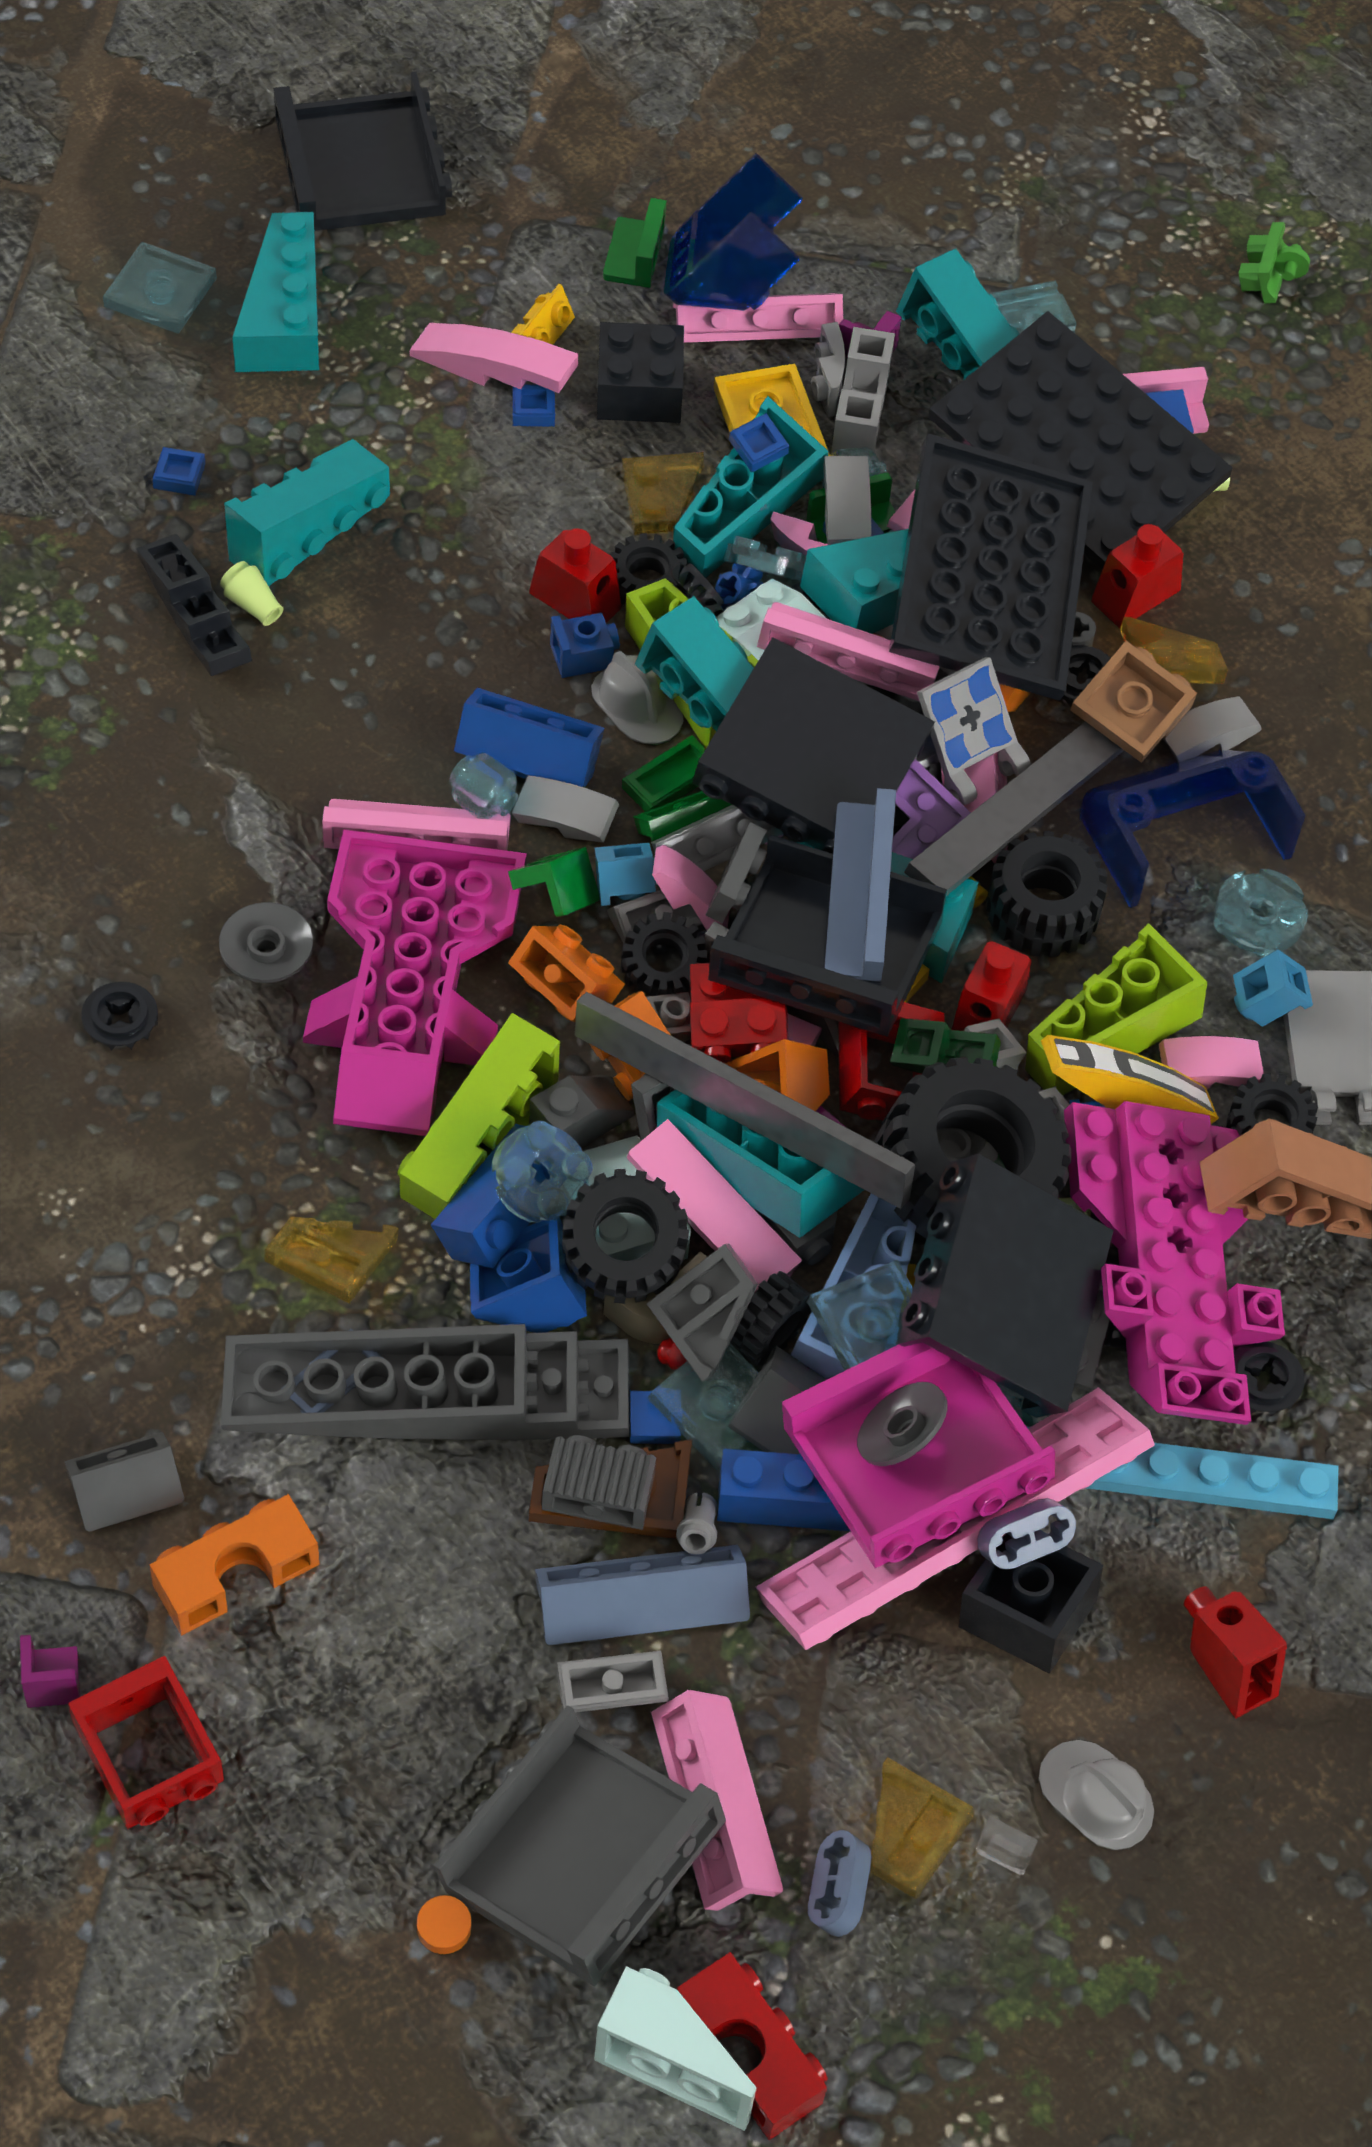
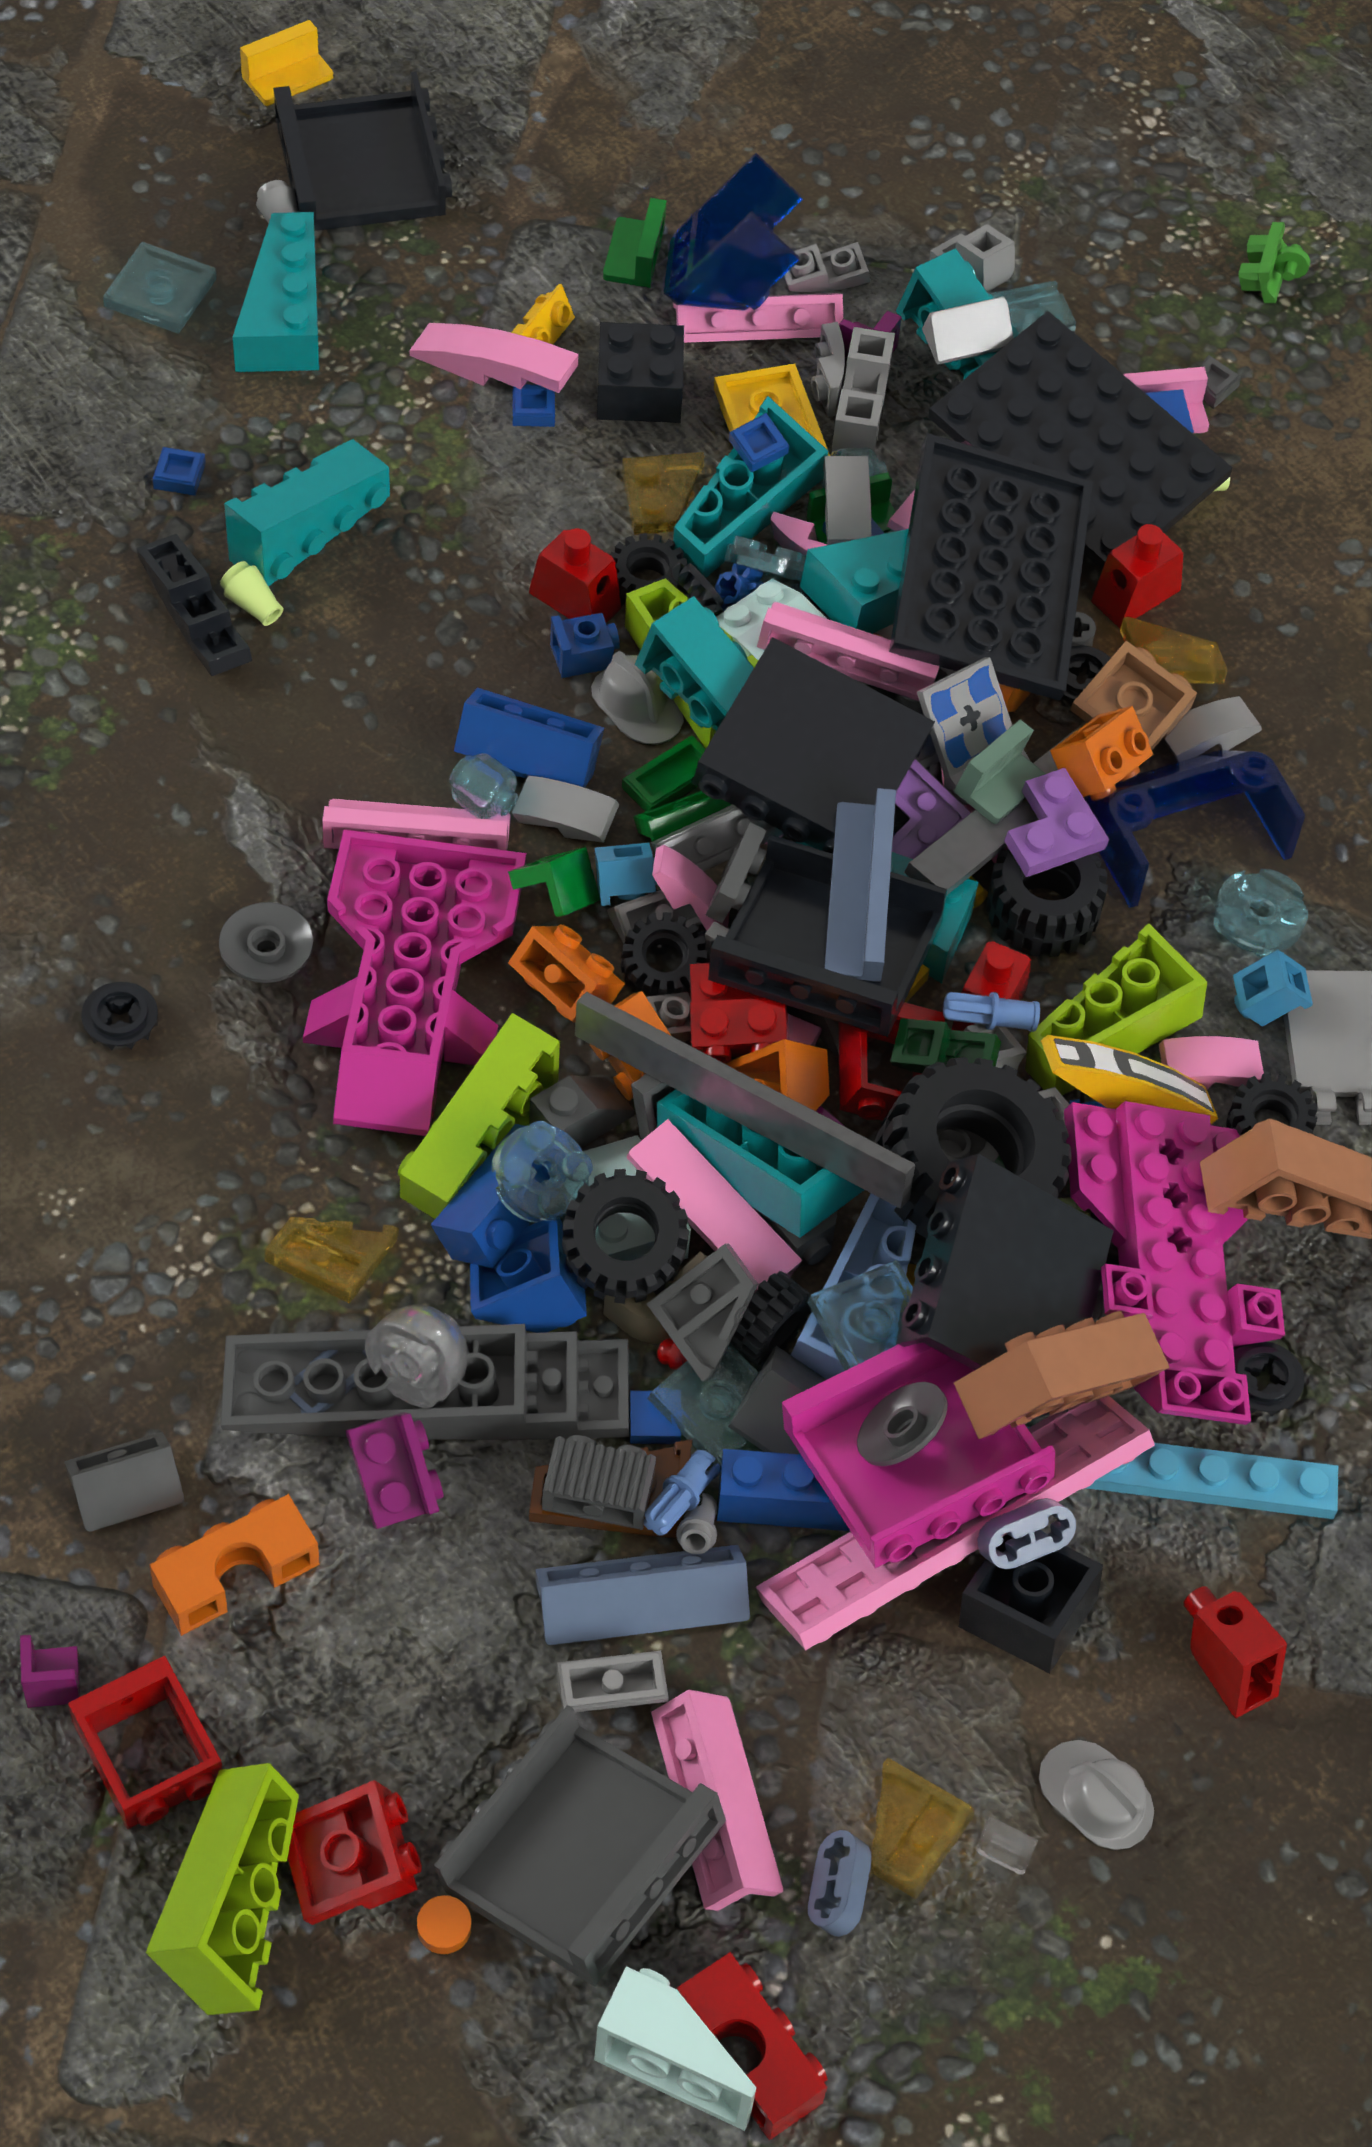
none -> lime wedge [145,1763,299,2015]
none -> yellow panel [240,20,333,106]
none -> light grey cone [256,180,298,224]
none -> red plate [288,1780,422,1925]
none -> magenta bracket [345,1412,444,1529]
none -> clear cylinder [365,1304,469,1408]
none -> medium blue axle [643,1450,721,1535]
none -> light grey slope [778,242,871,292]
none -> slope [922,297,1014,365]
none -> light grey brick [930,224,1015,292]
none -> medium blue axle [943,992,1040,1032]
none -> sand green panel [954,719,1046,824]
none -> nougat wedge [954,1311,1170,1439]
none -> medium lavender plate [1004,768,1109,877]
none -> orange brick [1050,706,1154,801]
none -> dark grey tile [1201,355,1241,409]

